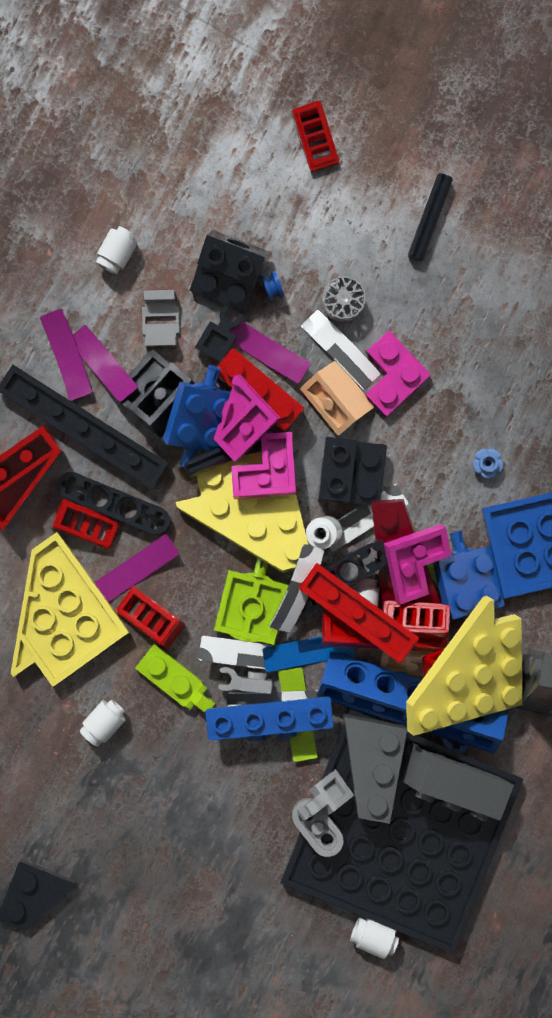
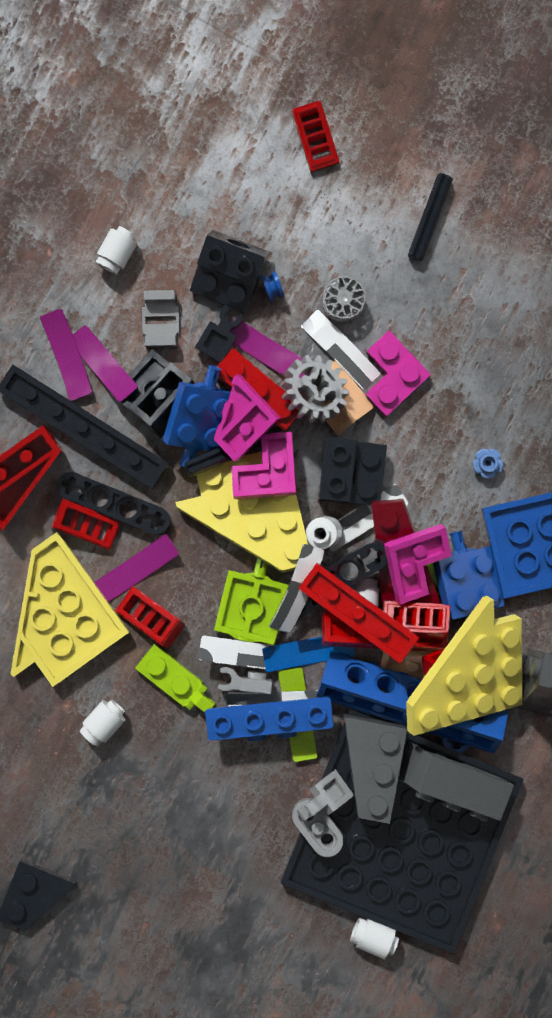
none -> light grey gear [280,355,349,423]

